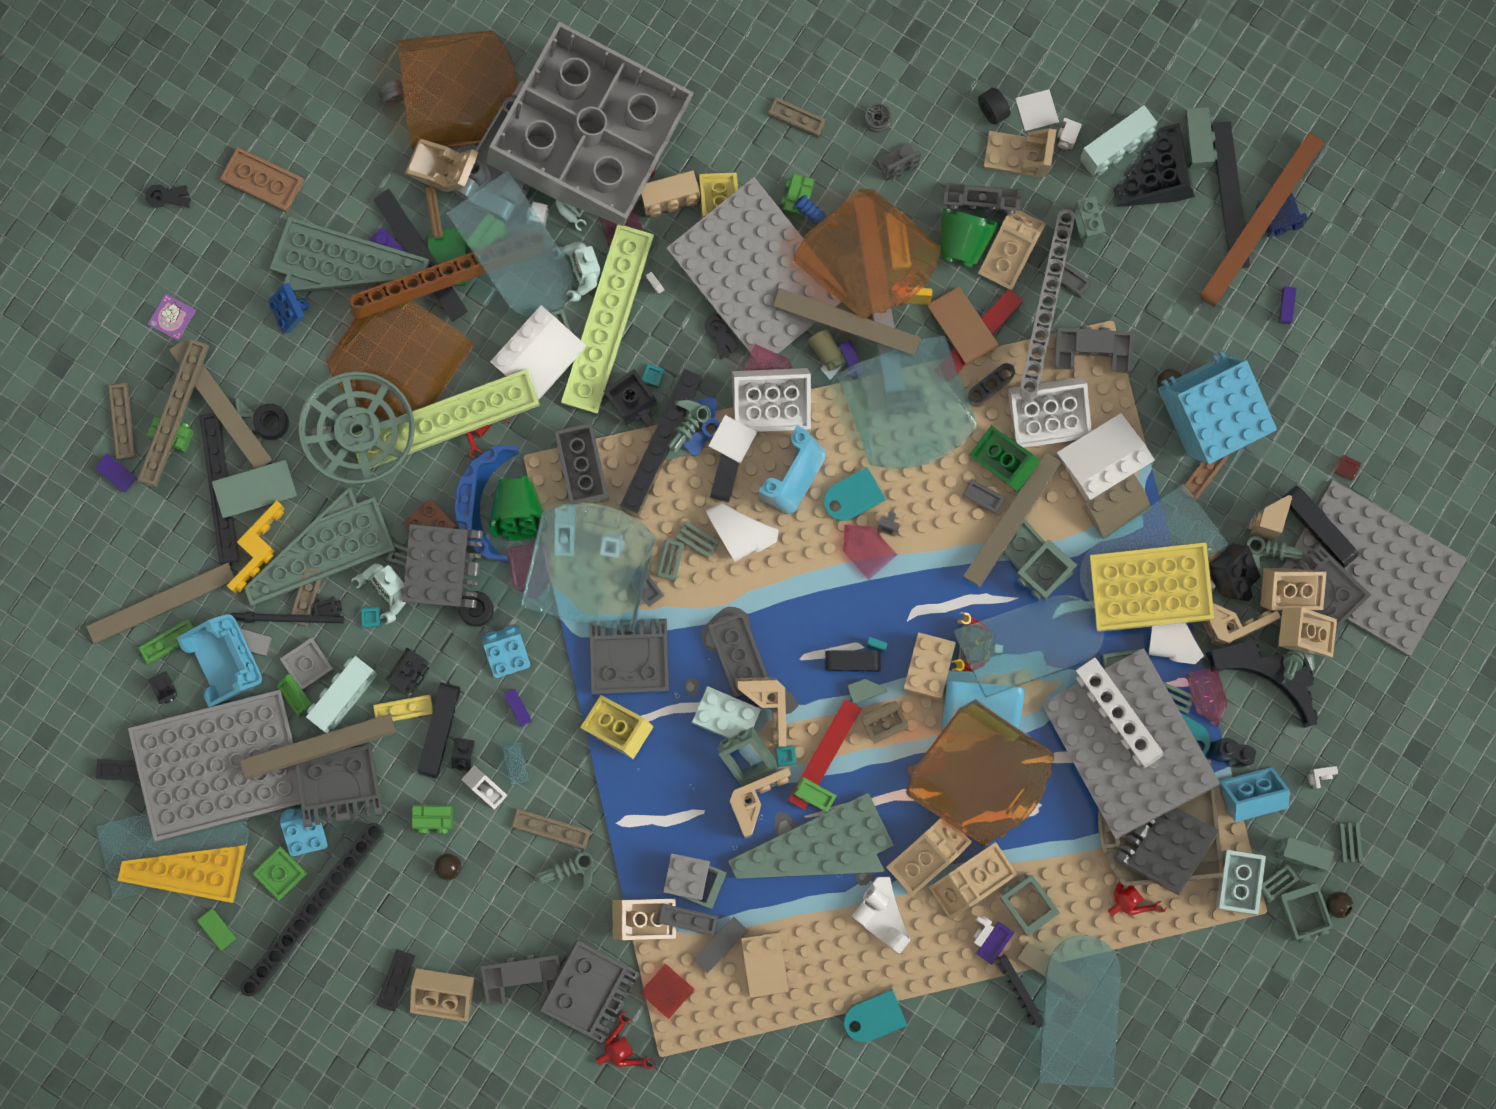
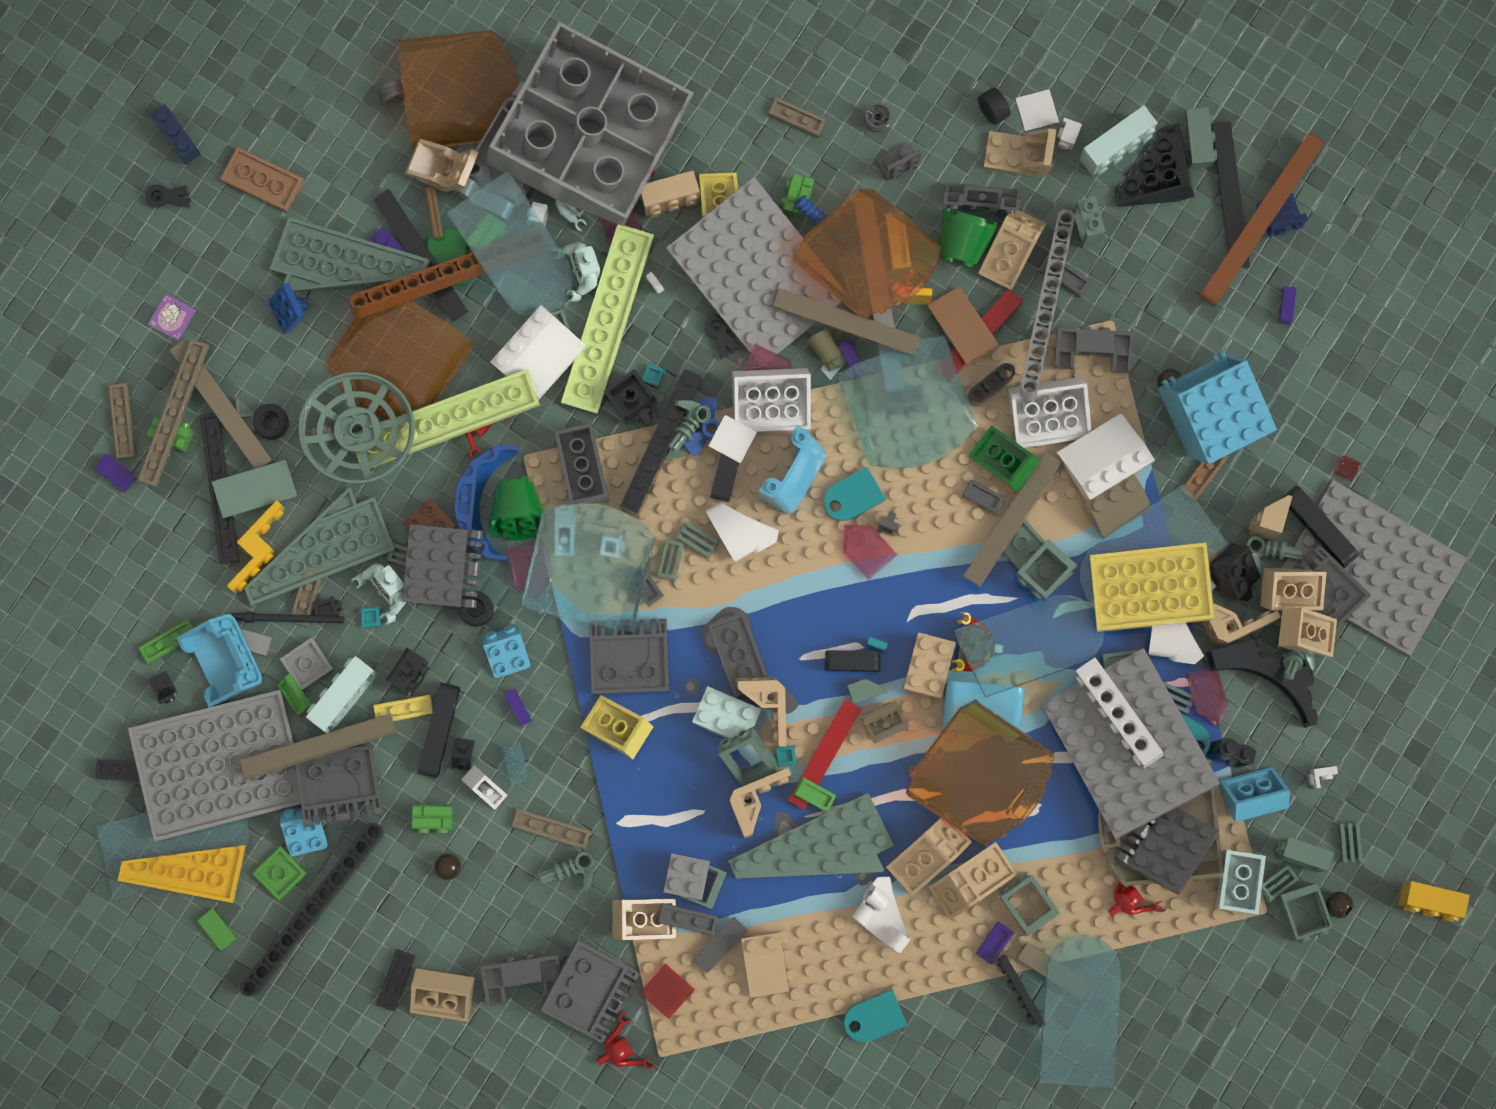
dark tan tile [86,563,235,644] -> none
white bracket [973,916,994,948] -> none
none -> dark blue brick [150,104,201,165]
none -> yellow brick [1398,881,1470,922]

